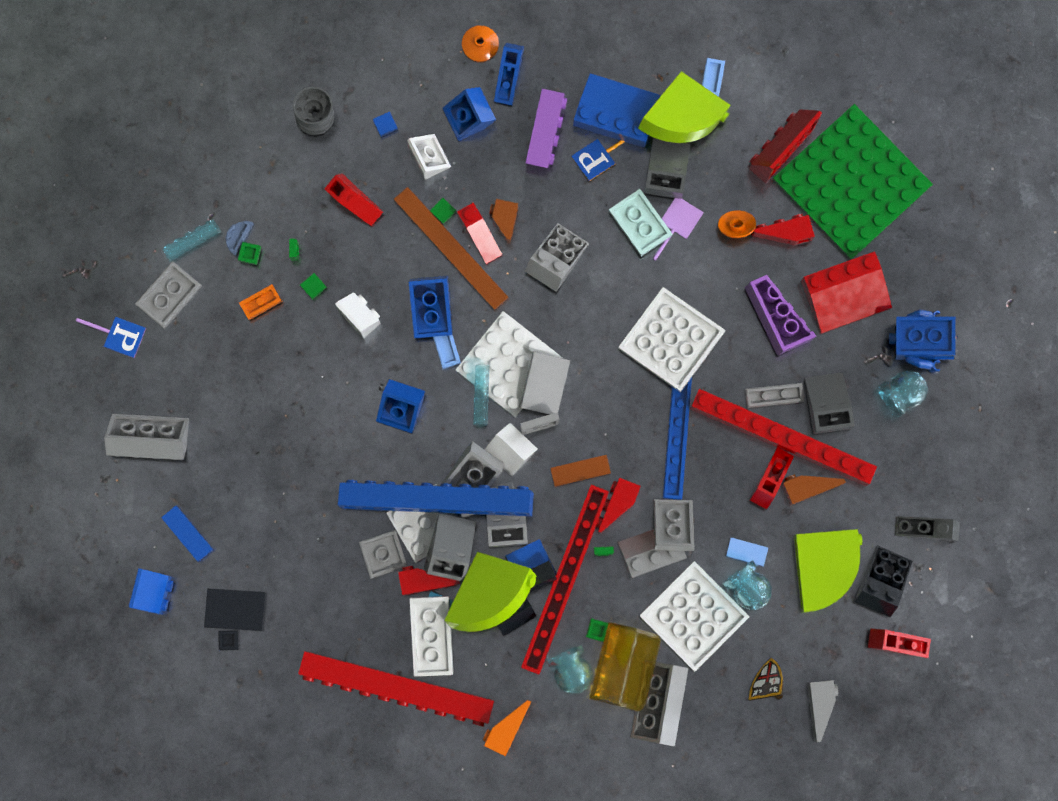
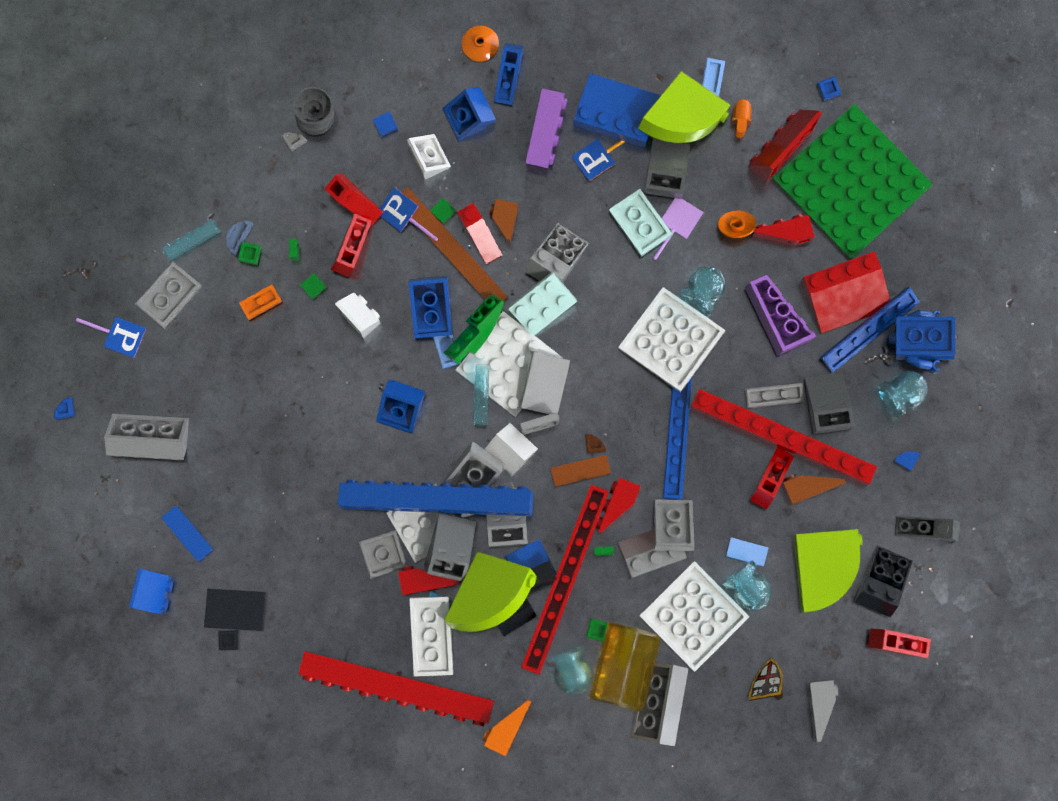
none -> blue tile [54,397,74,420]
none -> light grey tile [281,132,307,152]
none -> red slope [330,213,372,277]
none -> blue piece [380,187,438,241]
none -> green slope [443,294,504,364]
none -> light aqua plate [508,271,577,335]
none -> reddish brown tile [585,434,606,454]
none -> clear light blue tile [679,266,726,315]
none -> orange arm [731,99,752,138]
none -> blue tile [816,76,842,101]
none -> blue tile [820,287,920,373]
none -> blue tile [893,452,921,471]

